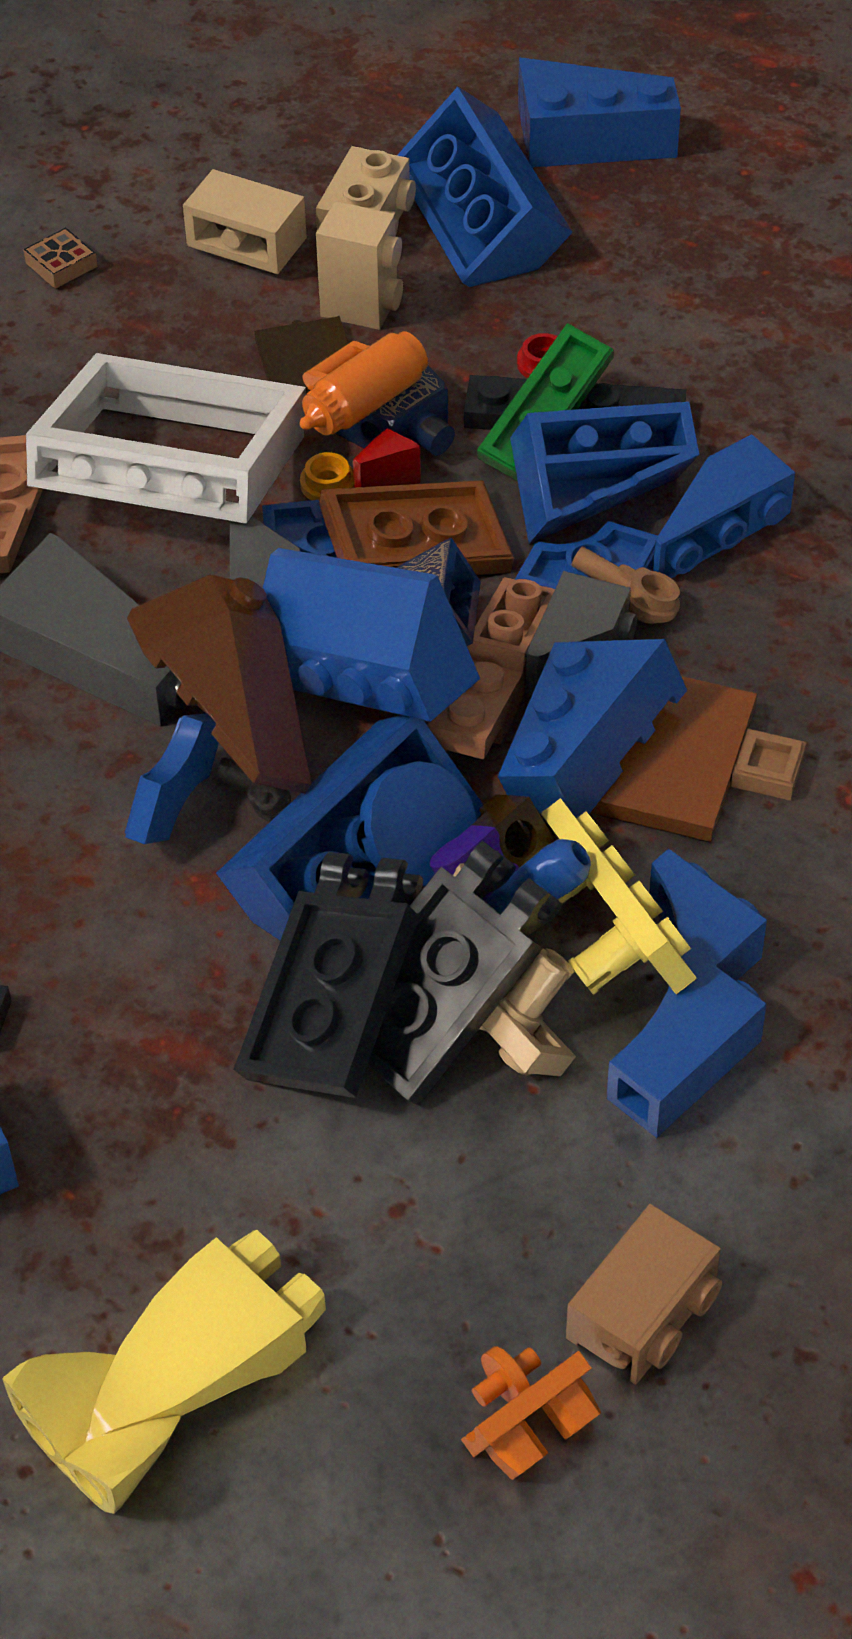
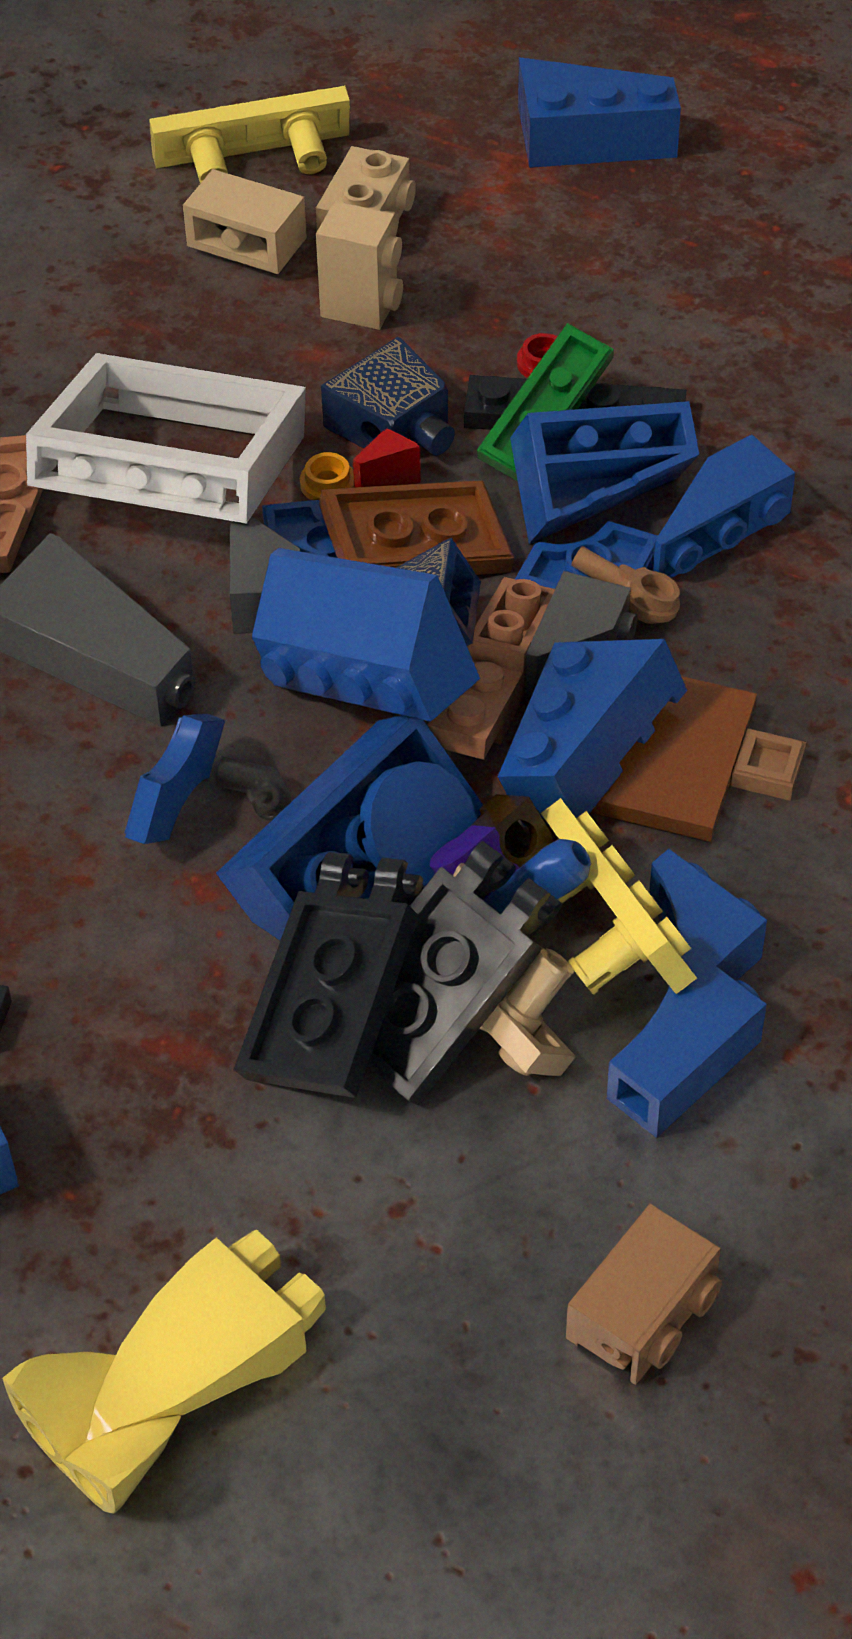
medium nougat tile [23,227,98,289] -> none
reddish brown wedge [127,574,311,794] -> none
dark brown piece [254,316,349,394] -> none
orange piece [300,331,428,435] -> none
blue slope [397,87,573,287] -> none
orange hips [461,1346,601,1480] -> none
none -> light yellow plate [149,86,350,184]

